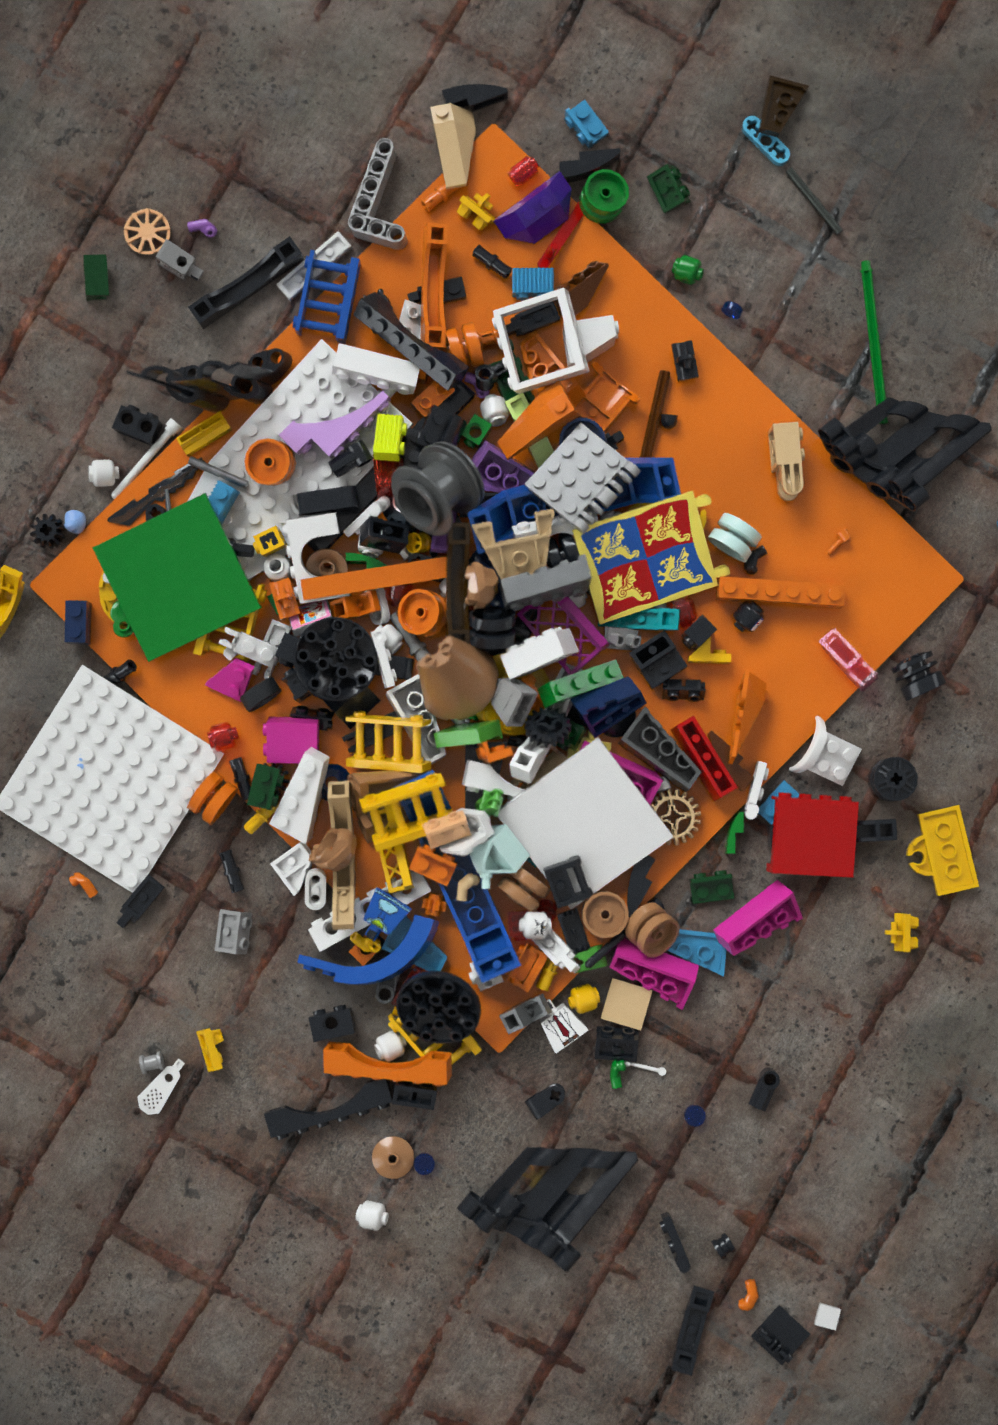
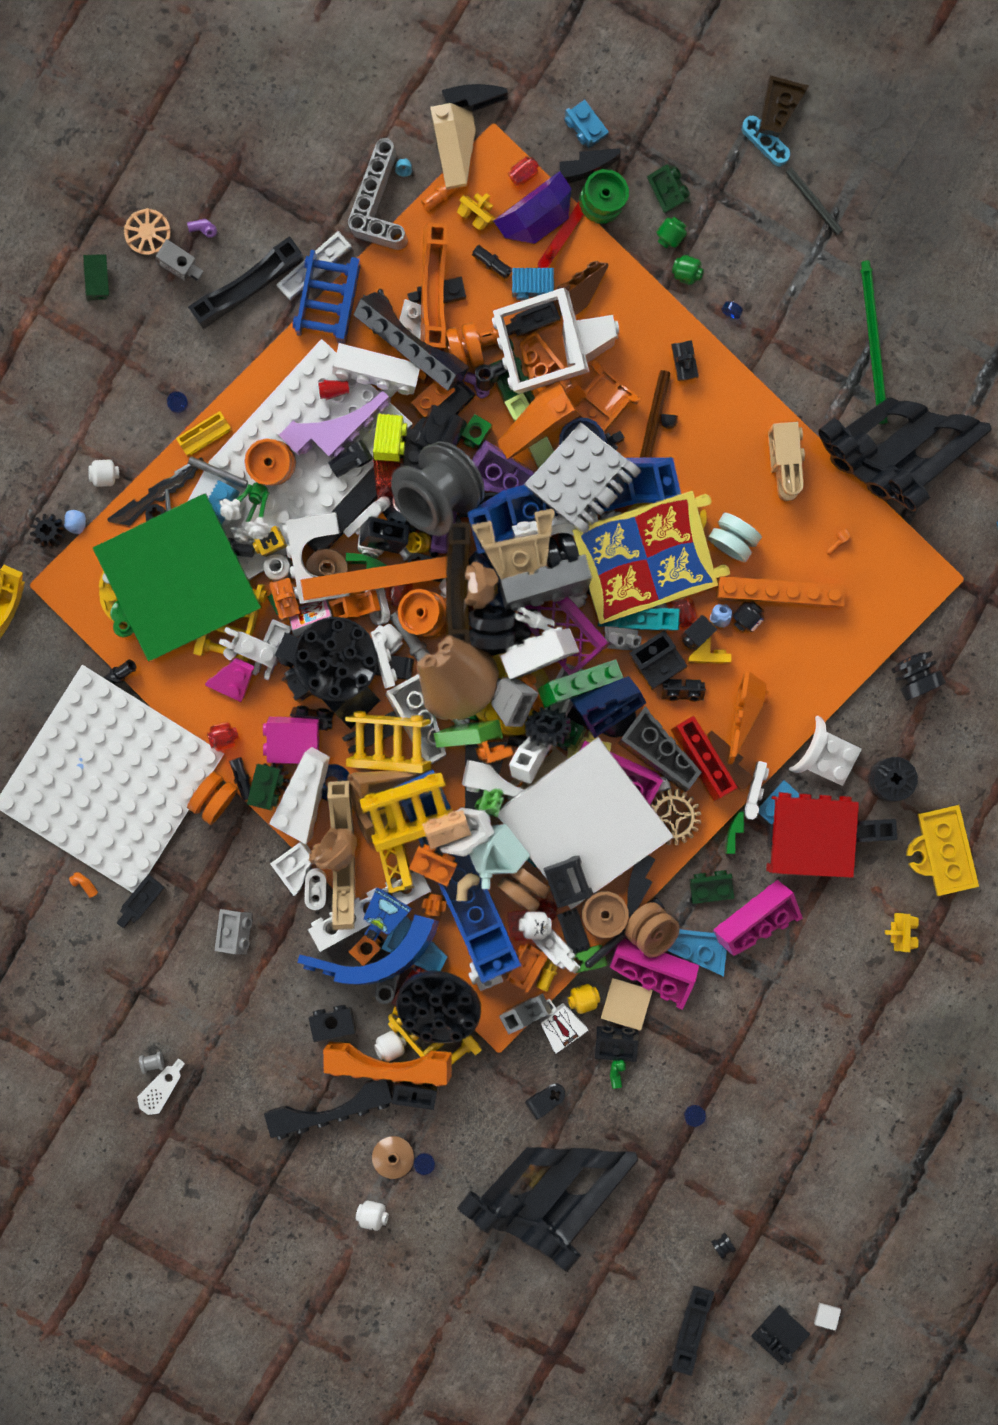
dark blue brick [64,600,91,645] -> none
white piece [111,418,183,499] -> none
black brick [112,404,163,446] -> none
black panel [126,348,292,413] -> none
yellow hinge [196,1028,224,1072] -> none
black pin [219,849,244,893] -> none
black tyre [240,677,282,712] -> none
yellow axle [243,804,279,834] -> none
black beam [296,486,359,516] -> none
yellow arm [350,932,381,953] -> none
white head [480,394,509,427] -> none
white hinge [625,1061,666,1076] -> none
black hinge [659,1212,691,1274] -> none
orange arm [738,1279,758,1311] -> none
black arm [743,545,767,575] -> none
black piece [748,1067,780,1111] -> none
clear pink slope [818,628,878,692] -> none
none -> clear blue tile [167,391,188,413]
none -> white plant [219,483,271,544]
none -> red cone [318,380,349,400]
none -> medium azure hinge [395,158,412,177]
none -> white pin [515,607,554,631]
none -> green head [656,217,687,248]
none -> light blue piece [710,604,732,628]

